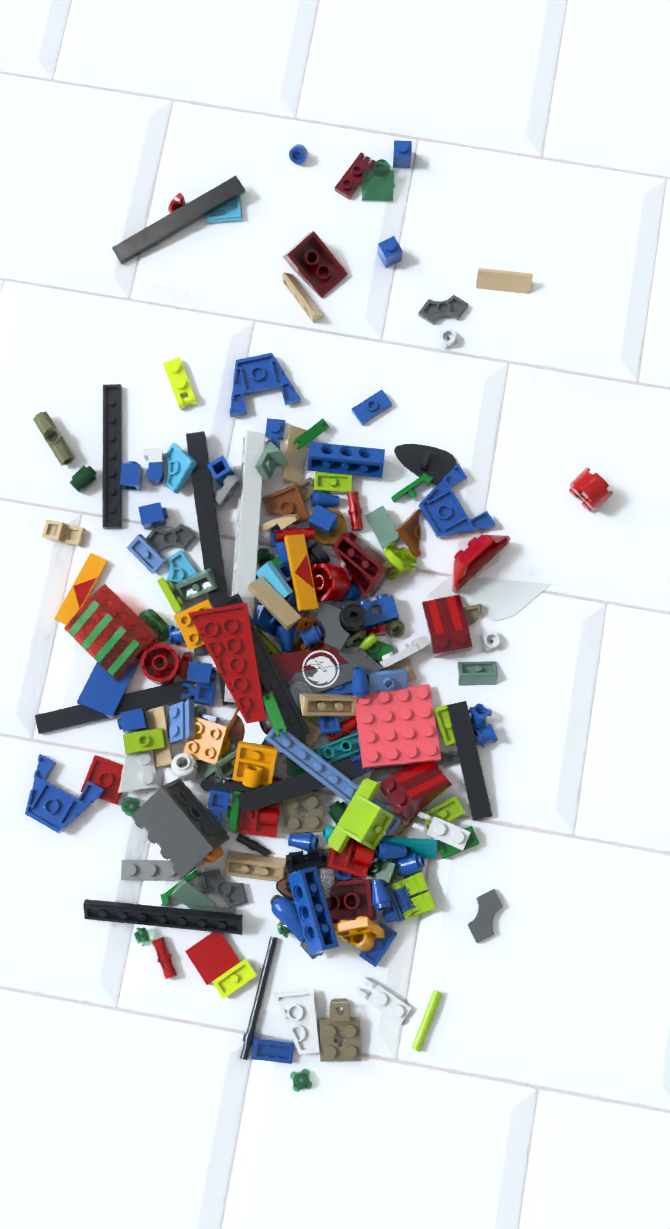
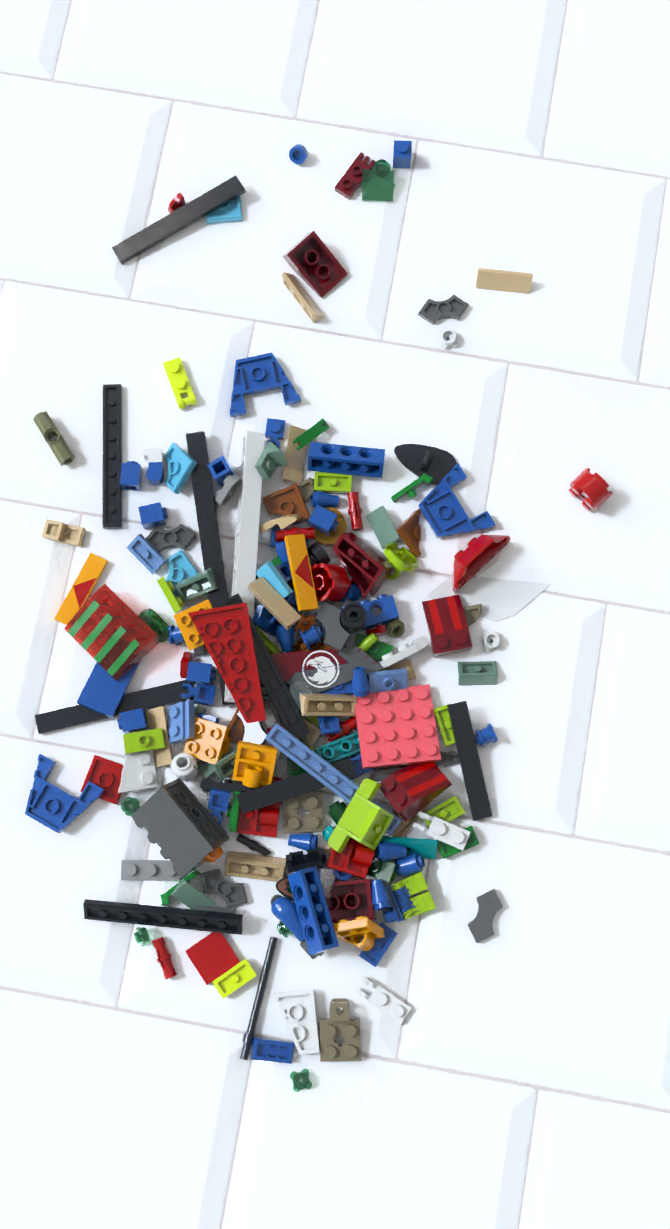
dark green brick [69,465,97,493] -> none
red brick [140,644,181,685] -> none
clear green plate [257,548,275,567] -> none
green piece [262,691,287,737] -> none
dark tan tile [345,629,365,647] -> none
blue plate [351,389,392,426] -> none
blue brick [377,236,402,268] -> none
lime piece [411,990,443,1052] -> none
blue brick [469,703,492,729] -> none

